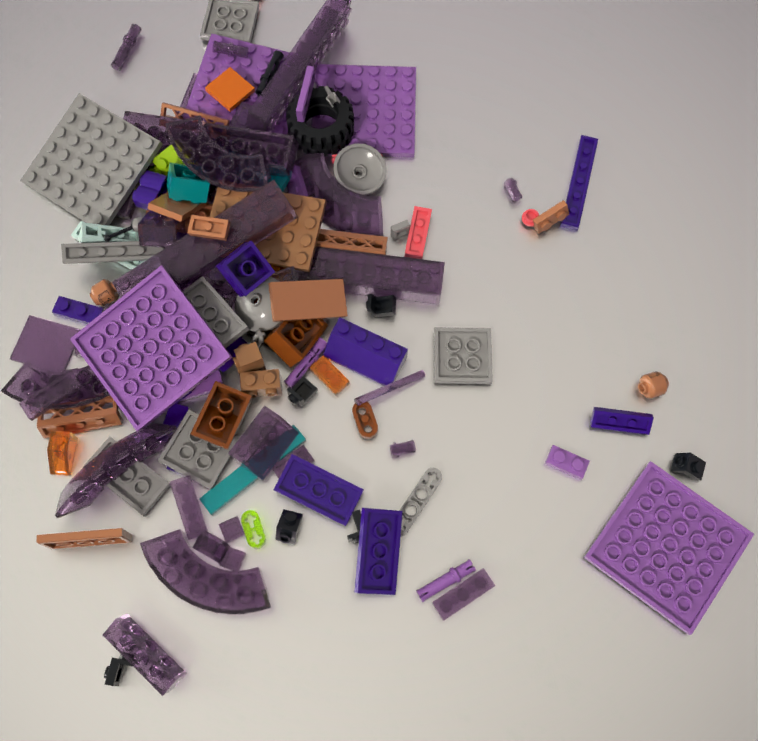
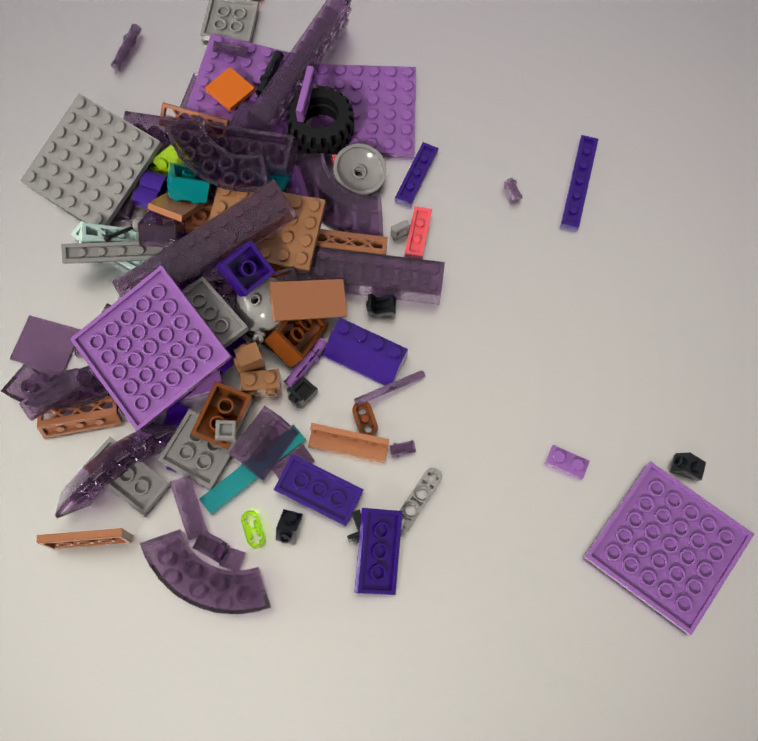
clear orange slope [47,430,78,476] -> none
dark purple plate [52,296,106,324] -> none
nougat head [90,279,120,307] -> none
clear purple brick [103,614,186,696] -> none
black bracket [104,654,138,686] -> none
nougat plate [187,215,231,241] -> none
clear purple tile [219,516,246,544] -> none
clear orange plate [309,355,350,396] -> none
light grey hand [324,86,340,108] -> none
medium lavender pin [416,559,476,602] -> none
clear purple plate [432,568,495,621] -> none
light grey plate [434,327,493,384] -> none
coral plate [522,209,539,227] -> none
nougat plate [533,200,569,234] -> none
dark purple plate [590,407,654,435] -> none
nougat head [638,371,669,399] -> none
none -> light grey tile [215,420,236,442]
none -> nougat fence [308,423,389,464]
none -> dark purple tile [395,142,439,207]

